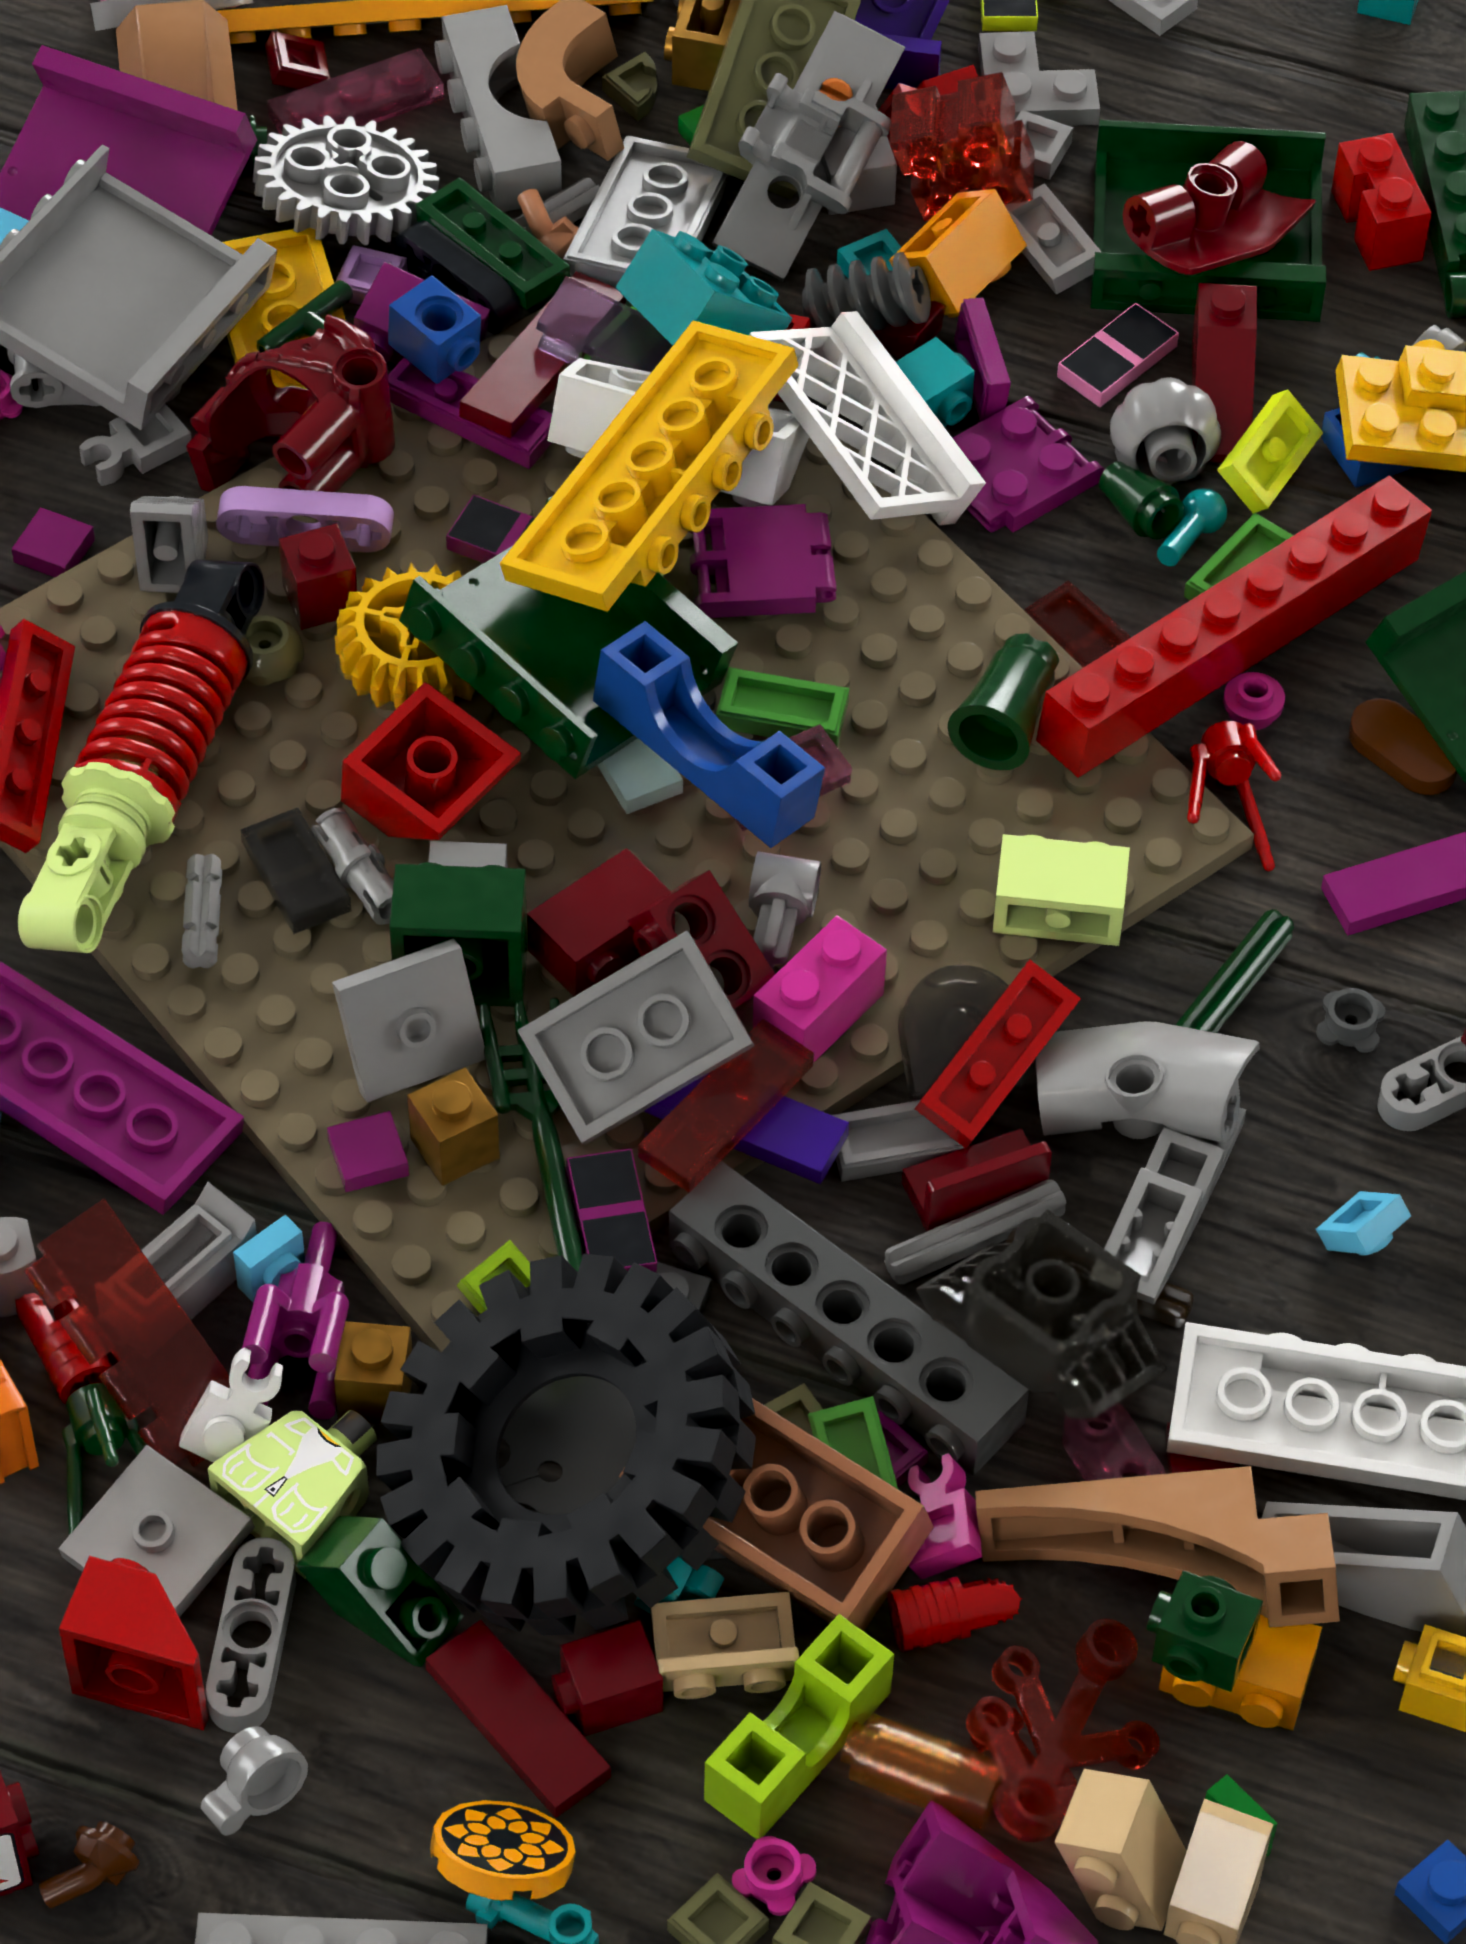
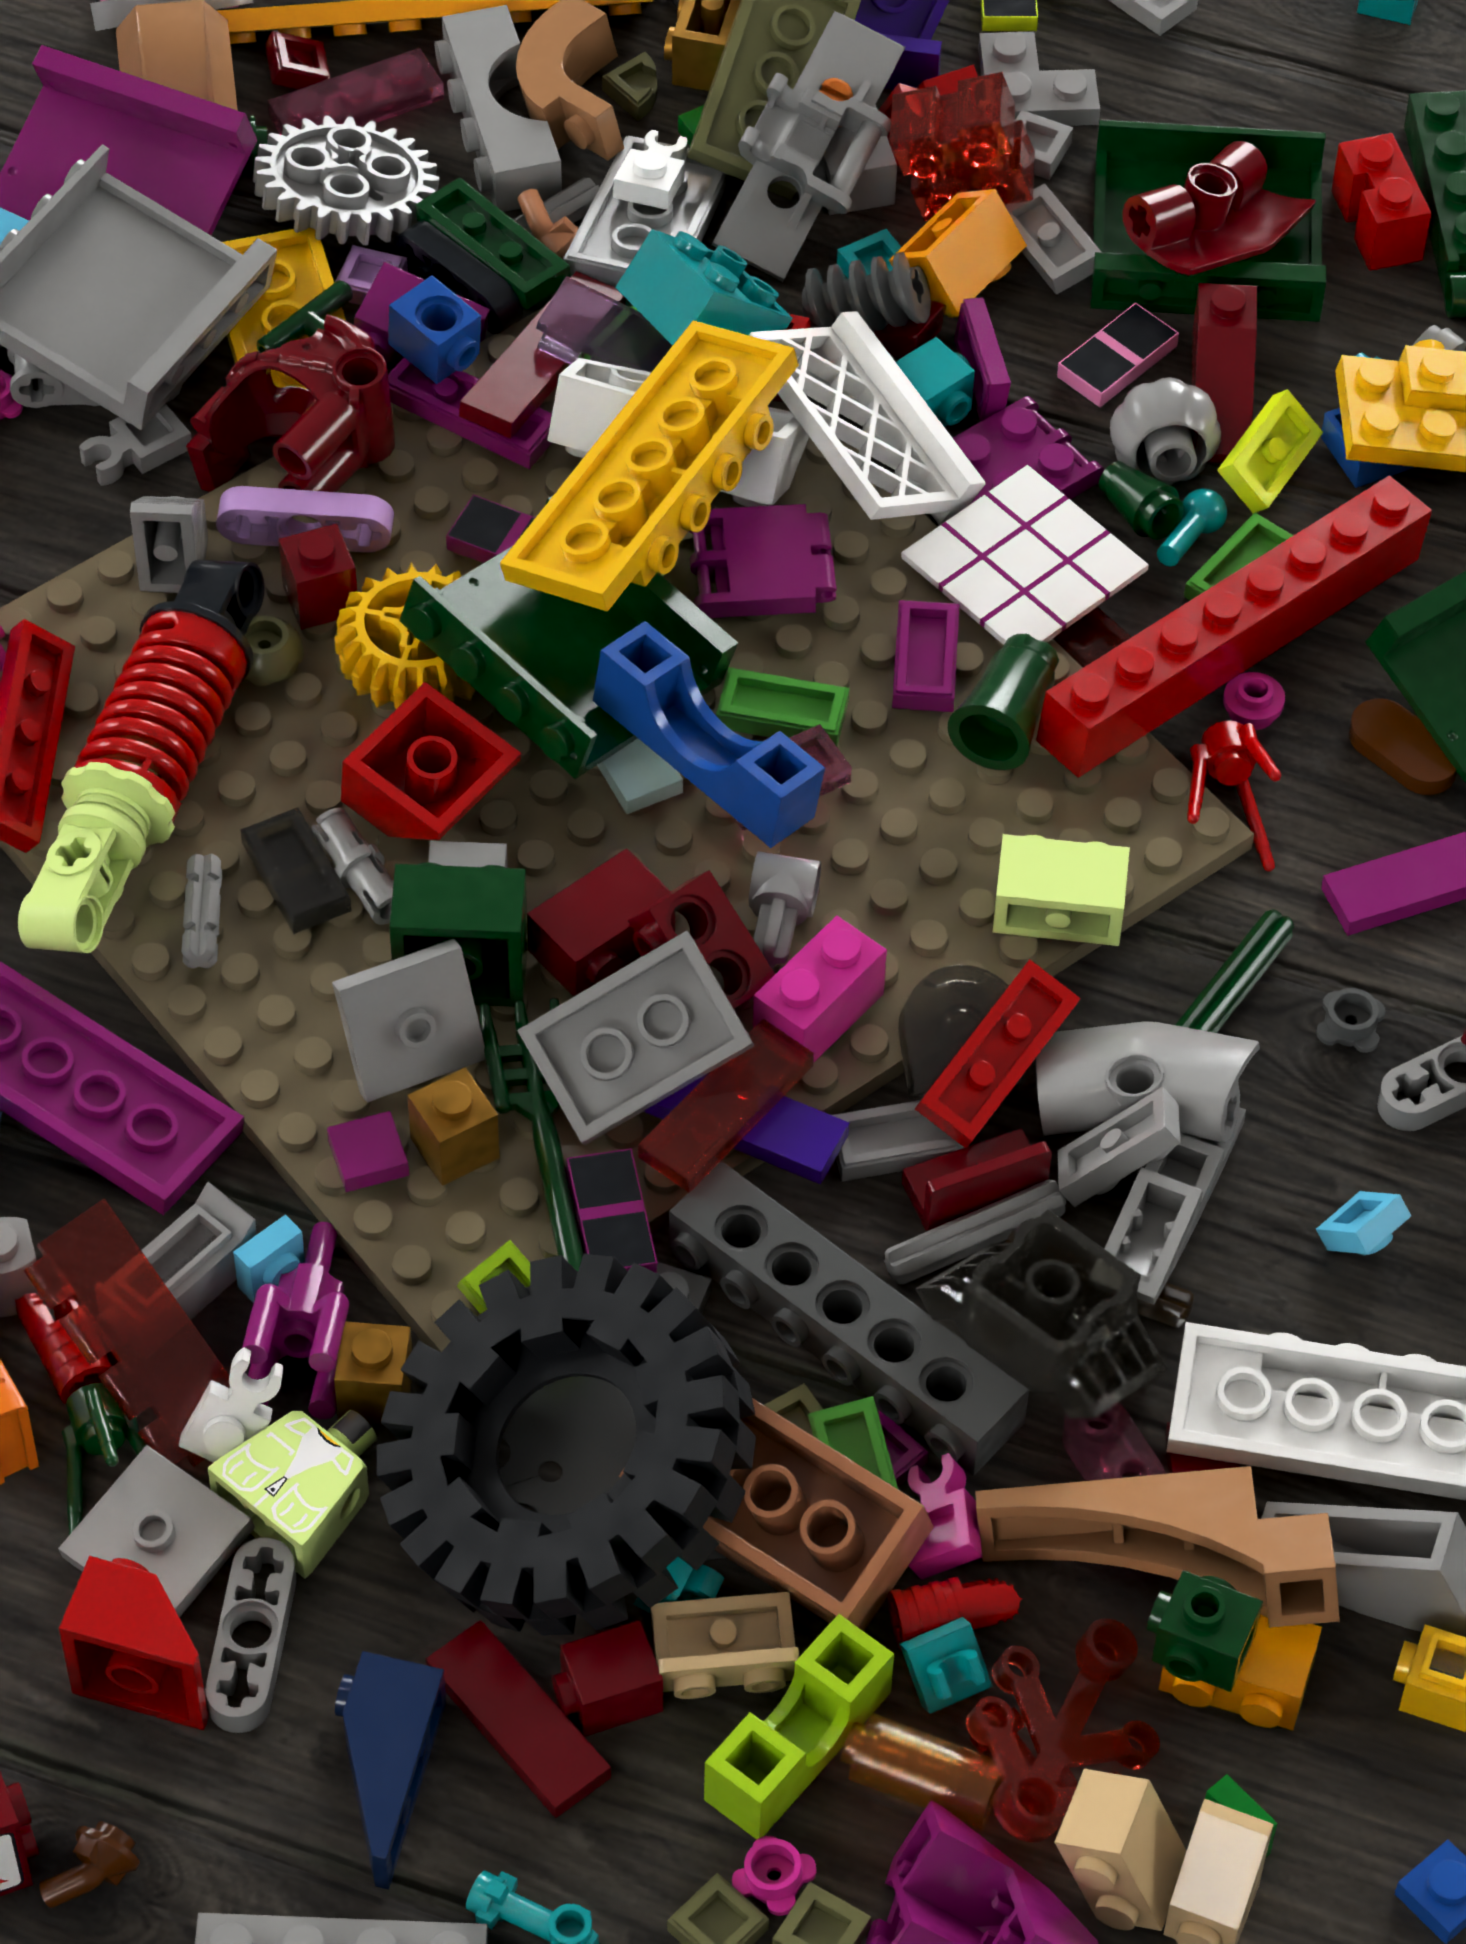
magenta tile [12,507,95,577] -> none
light grey piece [201,1726,308,1836] -> none
dark green slope [296,1516,464,1667] -> none
light orange tile [430,1800,576,1901] -> none
none -> dark blue slope [335,1651,446,1890]
none -> white plate [613,130,688,210]
none -> magenta tile [892,600,960,712]
none -> teal tile [899,1617,993,1714]
none -> white piece [901,465,1149,645]
none -> light grey plate [1058,1087,1181,1207]

